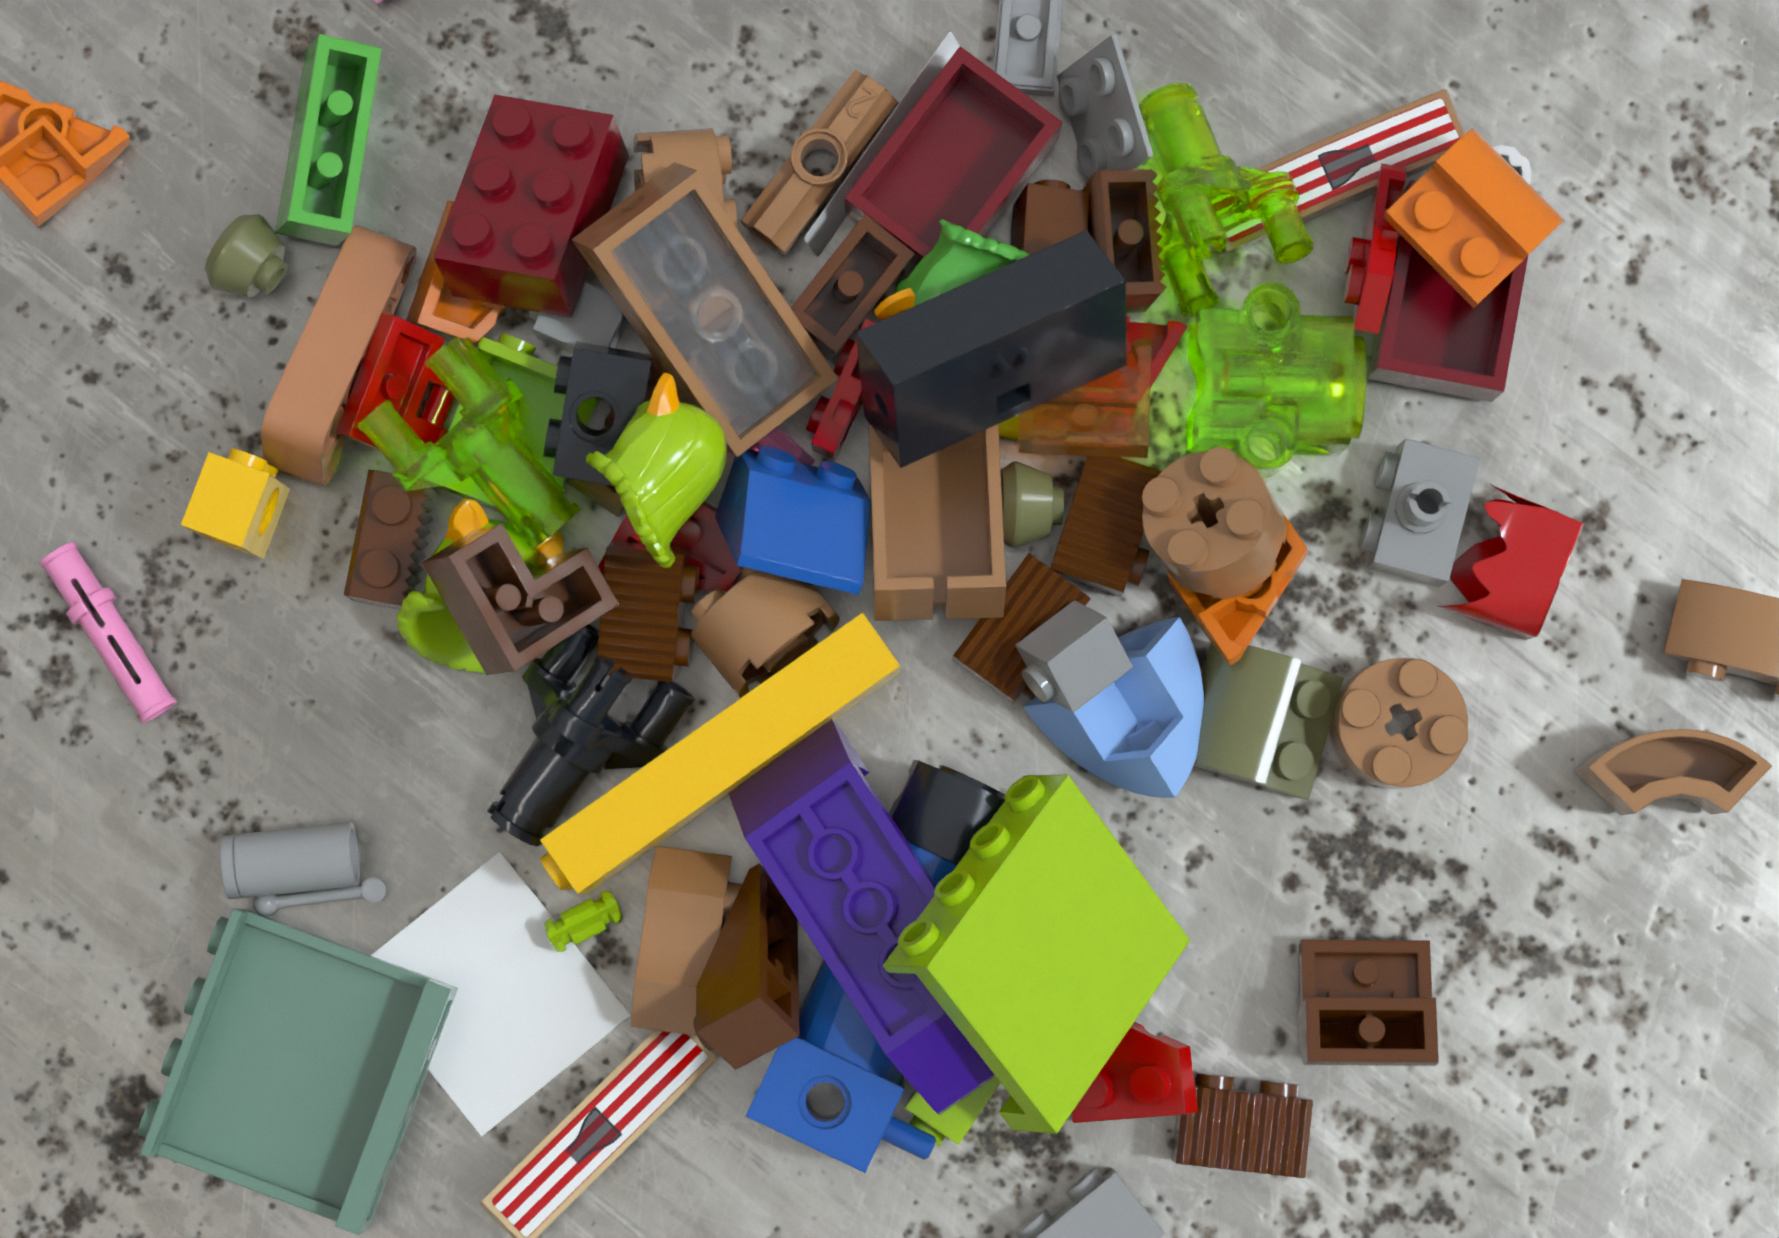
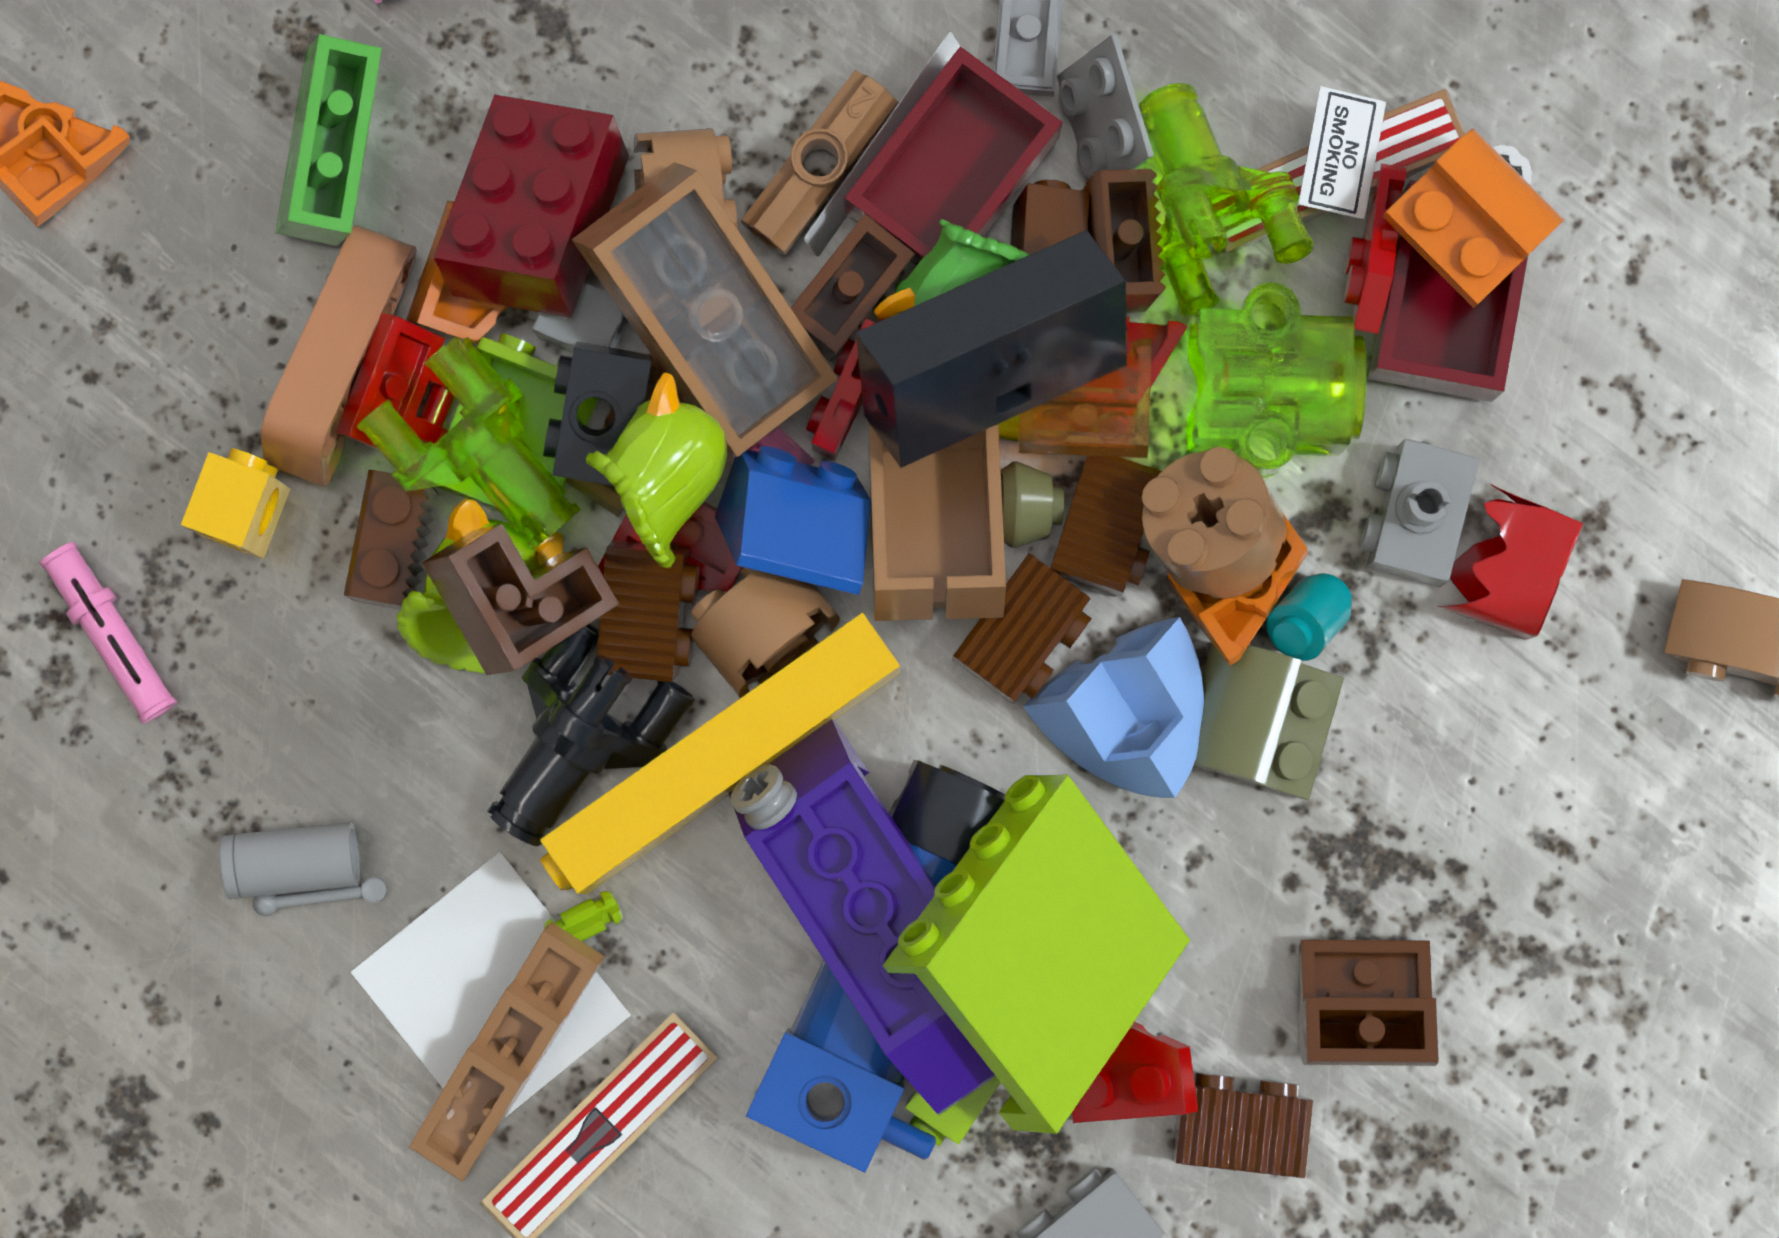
sand green panel [138,908,458,1235] -> none
olive cone [205,214,288,297] -> none
medium nougat brick [630,846,742,1036] -> none
reddish brown slope [693,863,799,1070] -> none
light grey brick [1015,600,1133,713] -> none
medium nougat brick [1330,658,1468,789] -> none
medium nougat brick [1575,729,1772,815] -> none
none -> medium nougat slope [409,922,605,1182]
none -> light grey bush [730,764,797,830]
none -> teal brick [1266,573,1352,661]
none -> white sticker [1298,86,1386,220]

